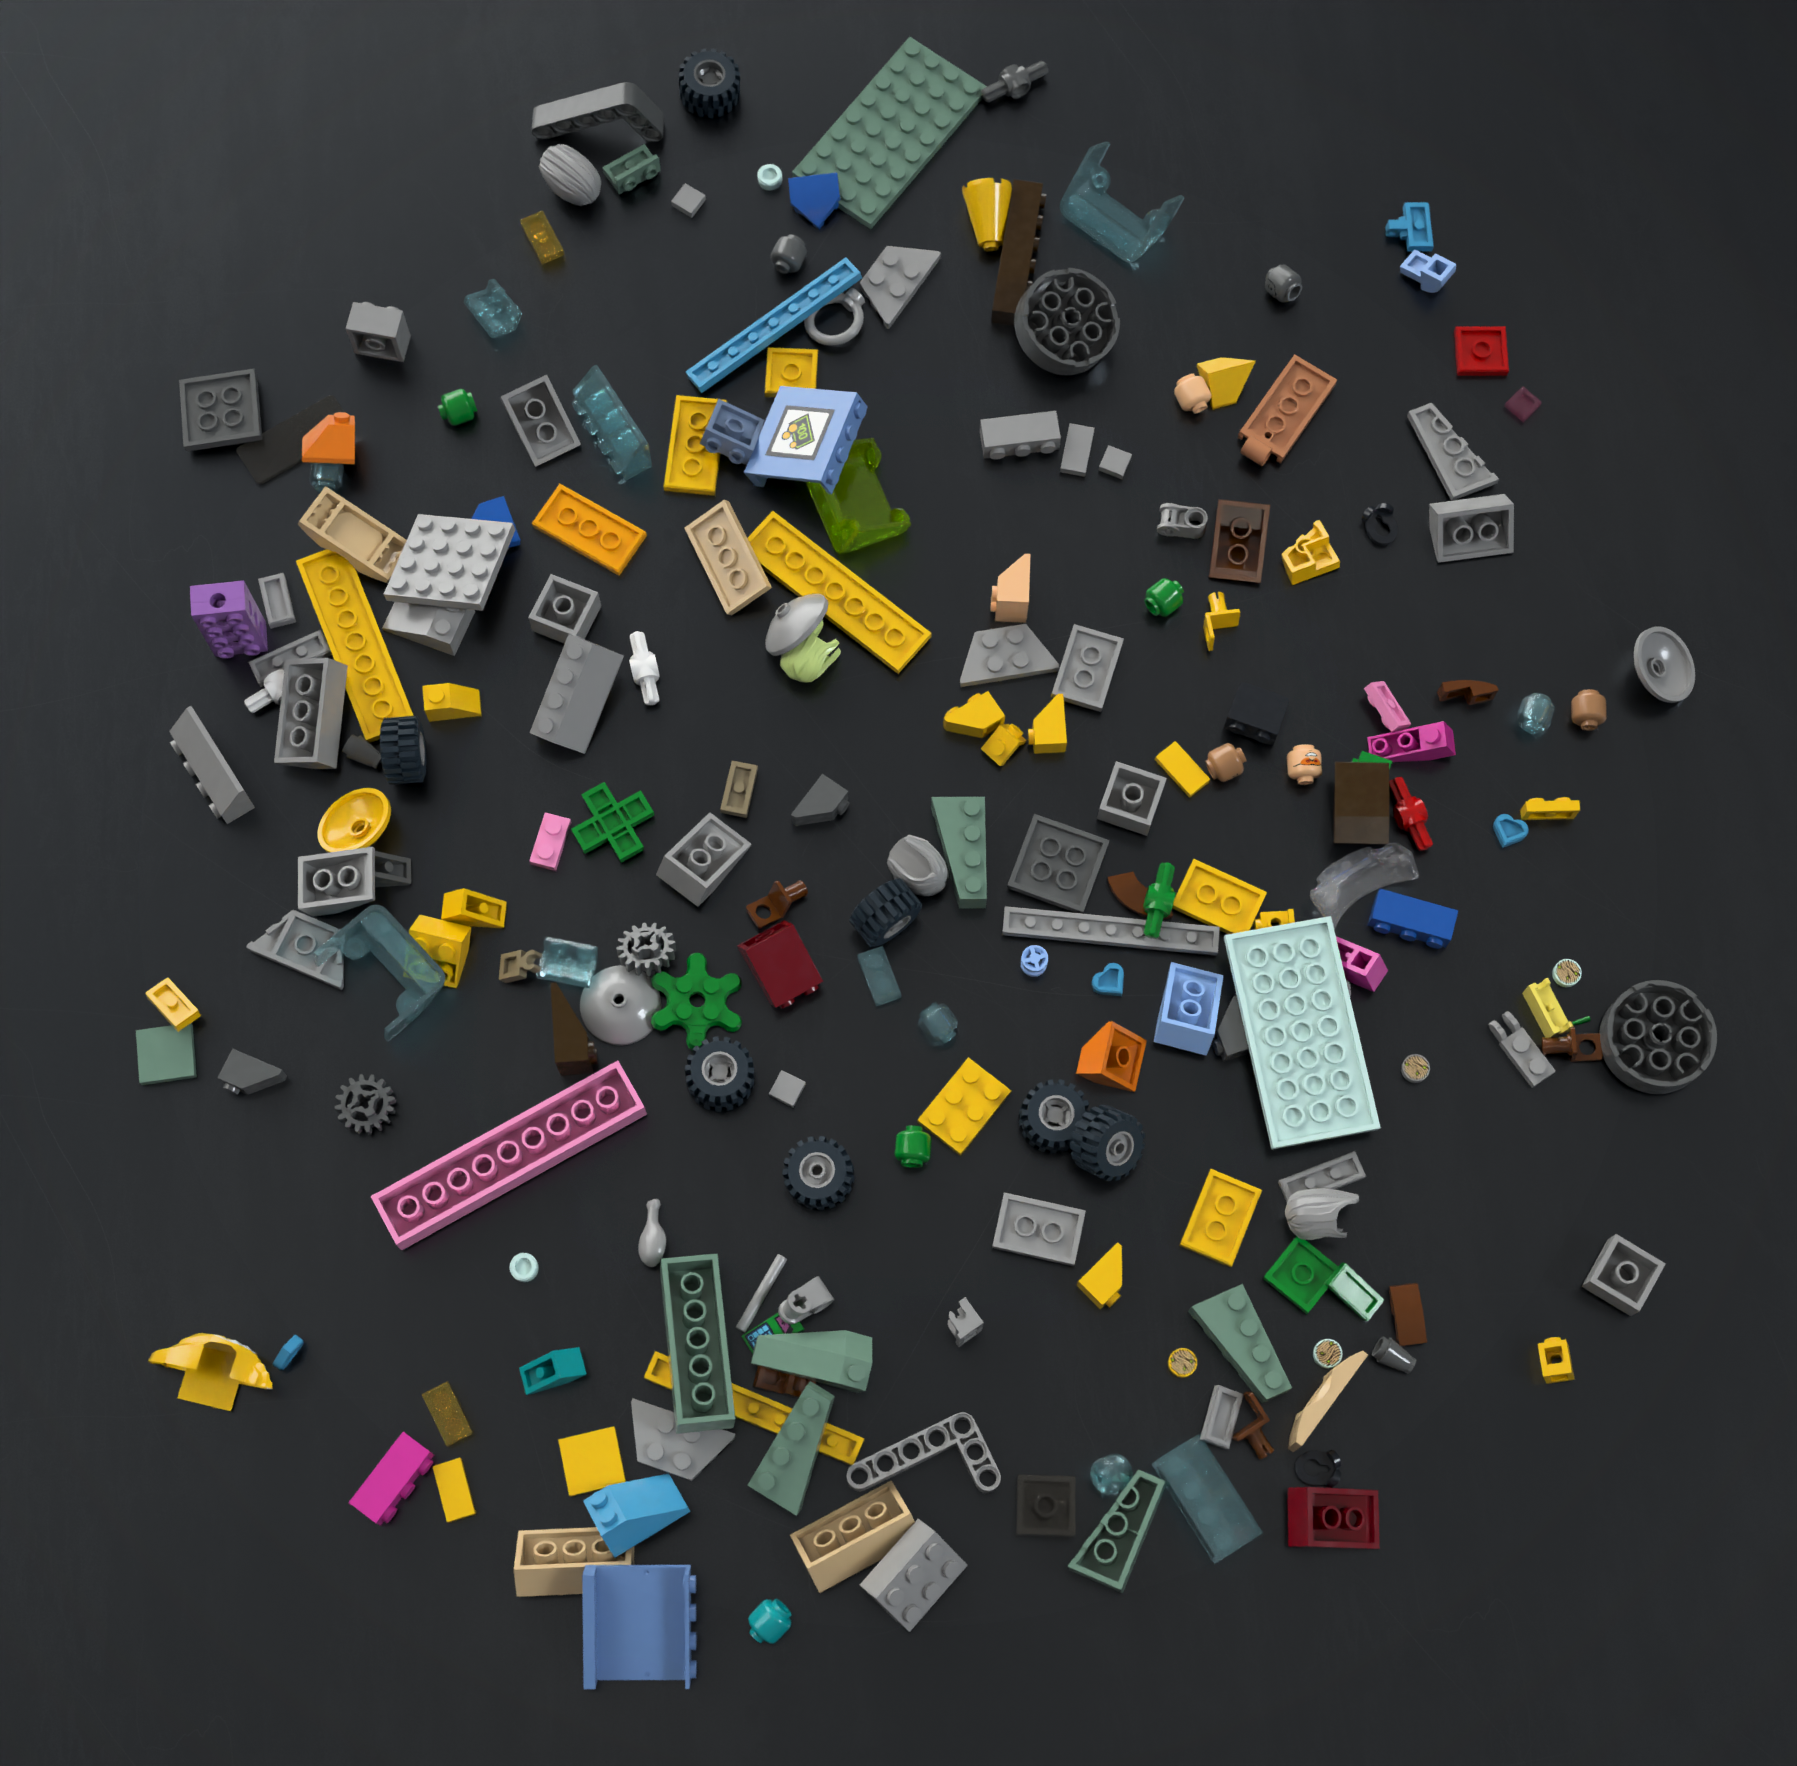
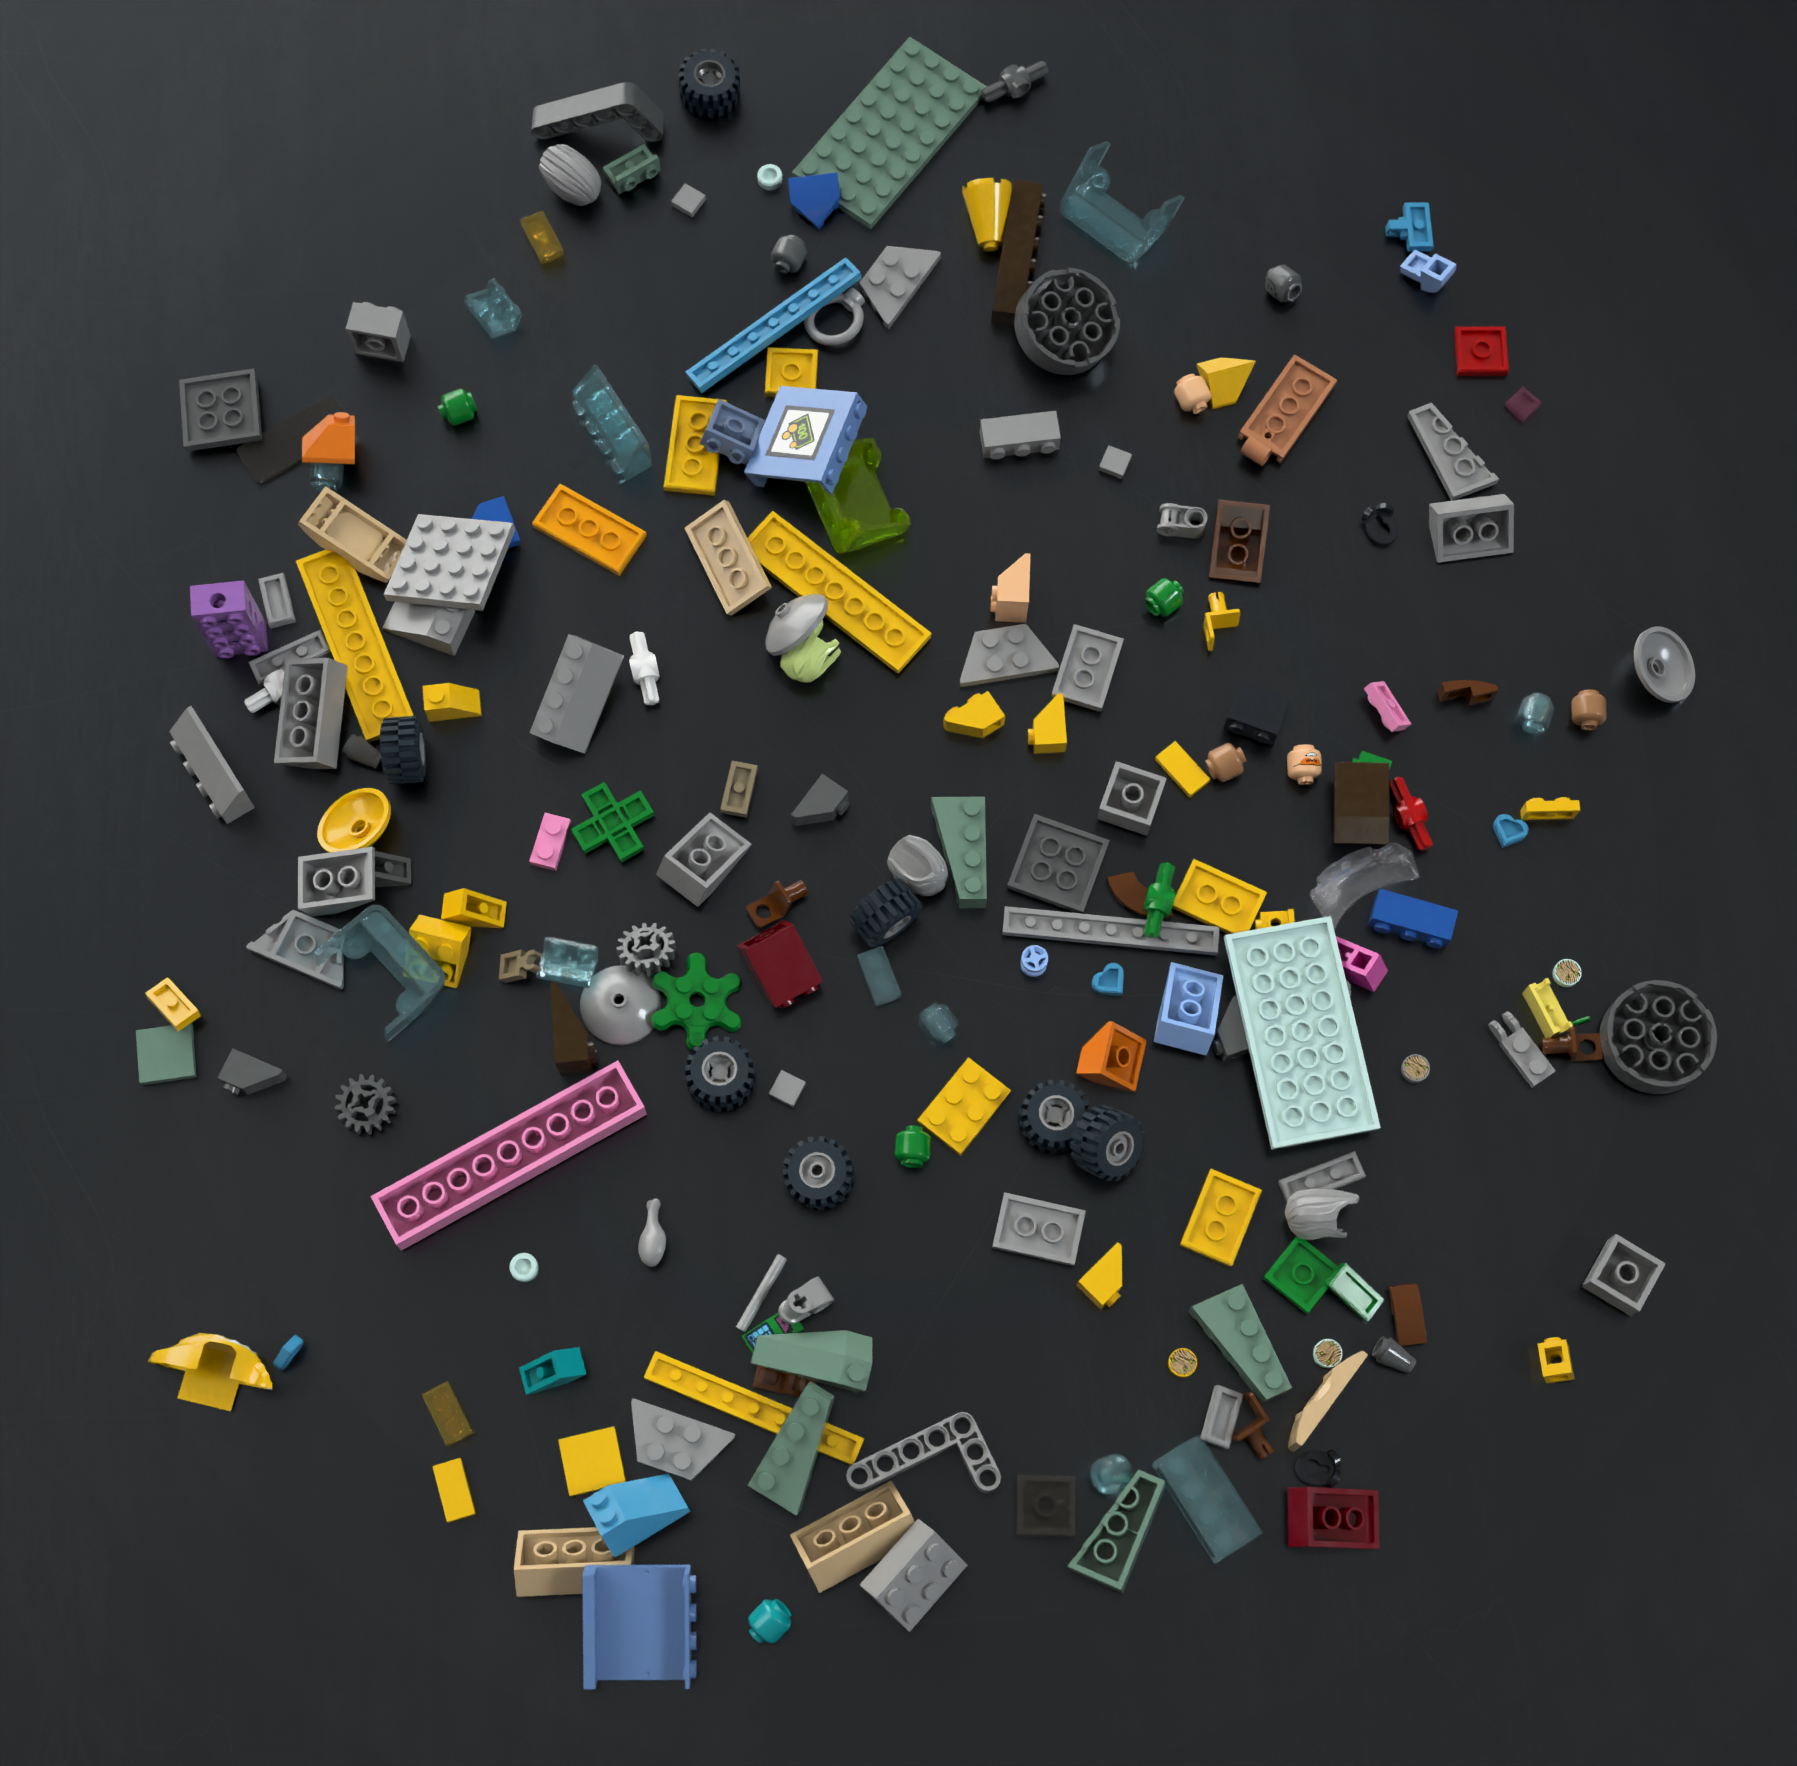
dark pink brick [349,1432,434,1526] -> none
light grey slope [500,375,581,467] -> none
light grey brick [528,574,601,644] -> none
sand green brick [660,1254,735,1434] -> none
light grey hinge [948,1297,984,1347] -> none
yellow bracket [981,724,1027,766] -> none
light grey tile [1060,423,1095,477] -> none
yellow slope [1281,520,1340,585] -> none
dark pink slope [1367,721,1456,762] -> none

